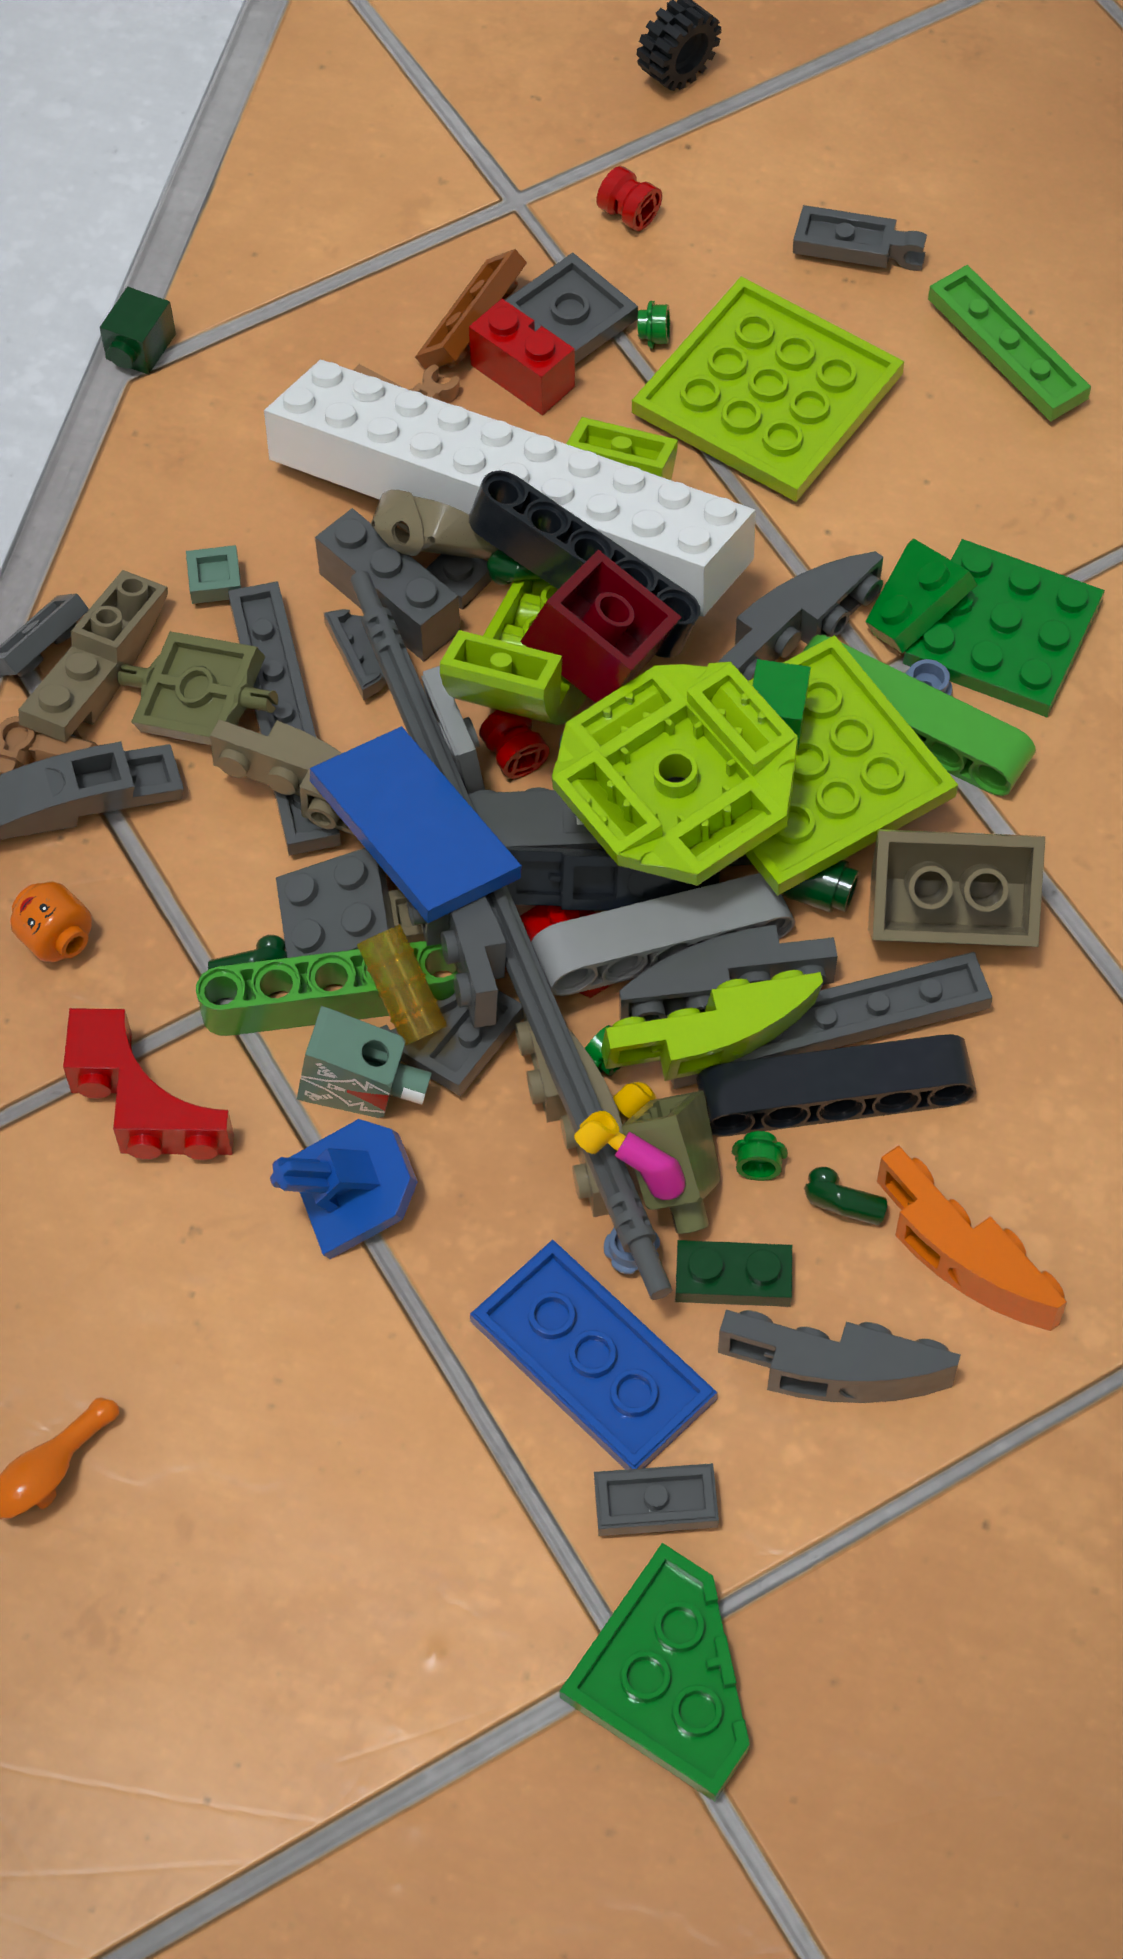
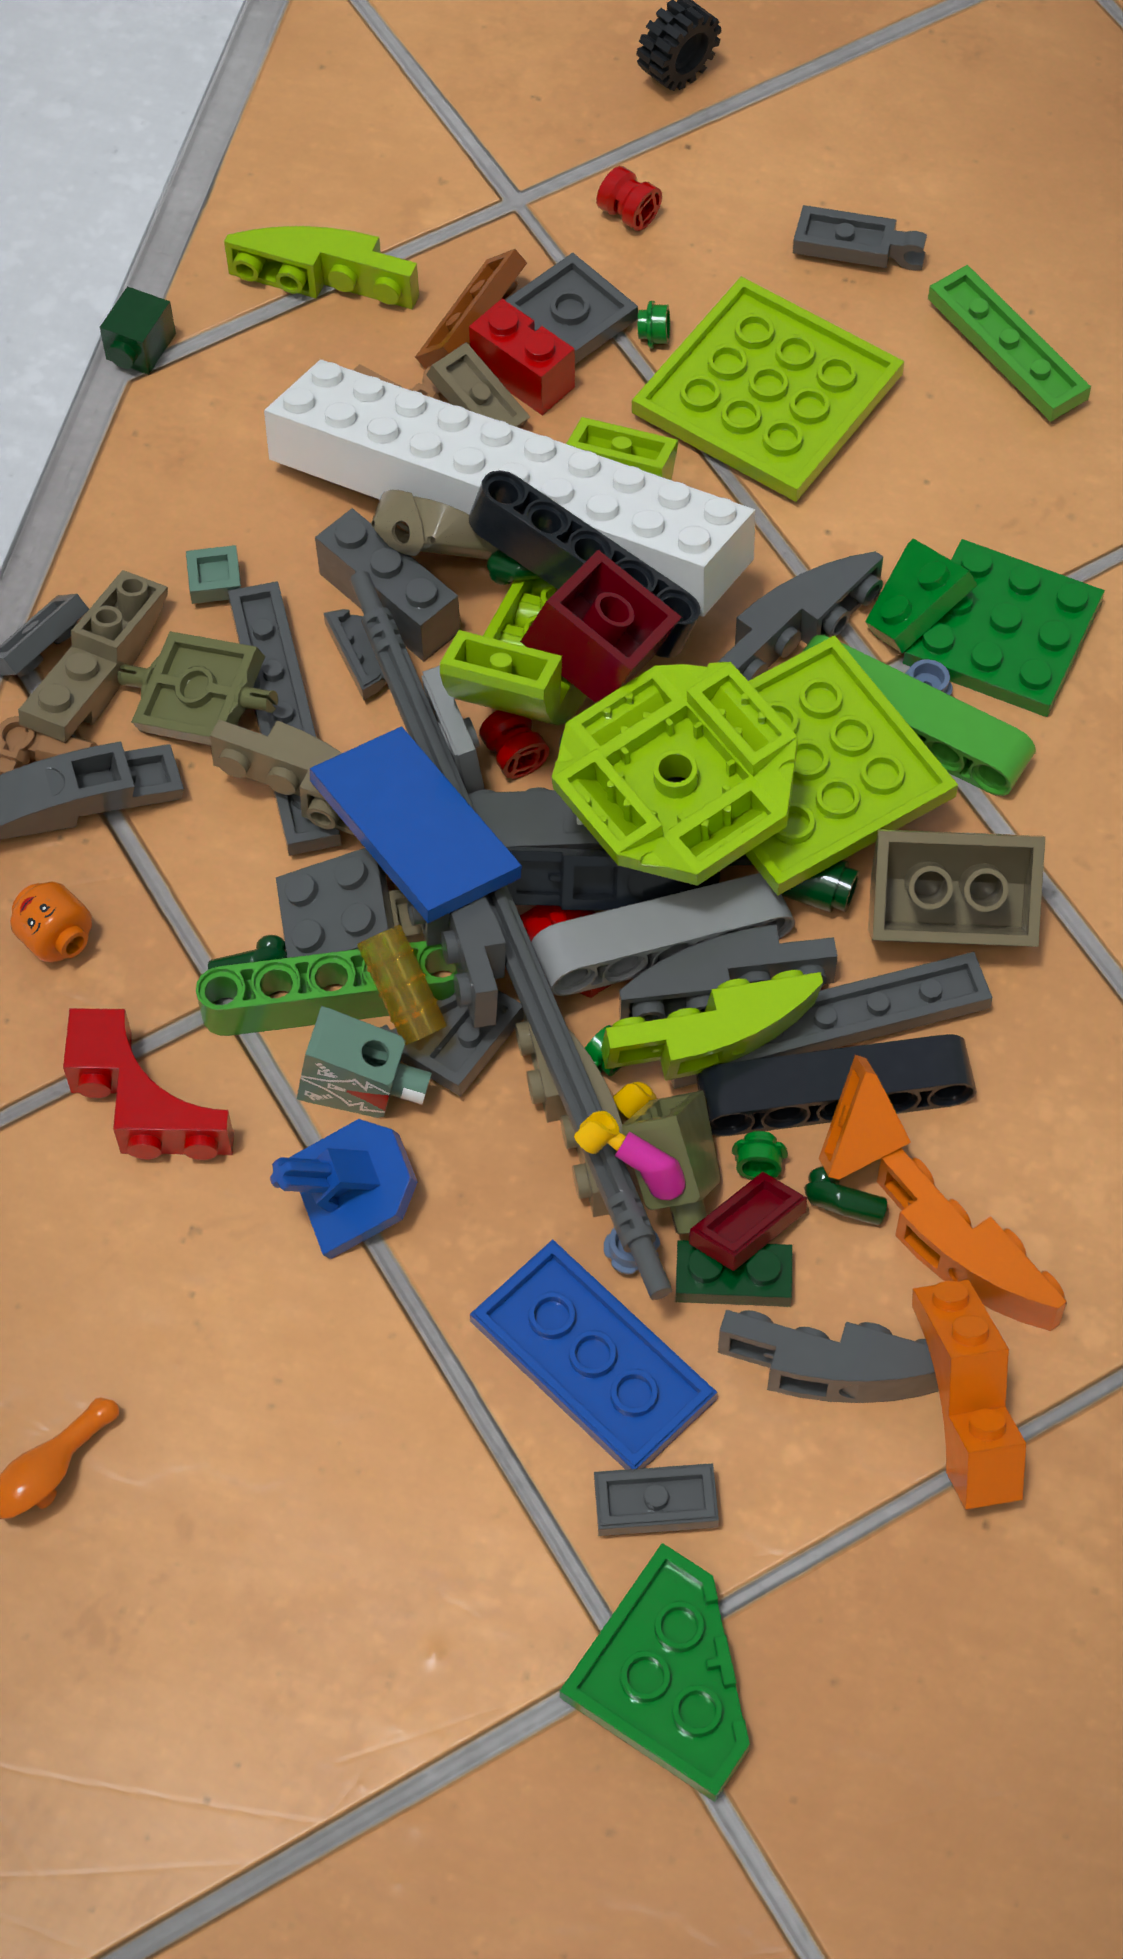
dark grey plate [426,554,492,610] -> none
green brick [752,659,811,750] -> none
none -> lime slope [224,226,419,309]
none -> dark tan plate [426,342,530,428]
none -> dark red tile [689,1172,807,1271]
none -> orange slope [818,1055,911,1180]
none -> orange arch [912,1279,1026,1510]

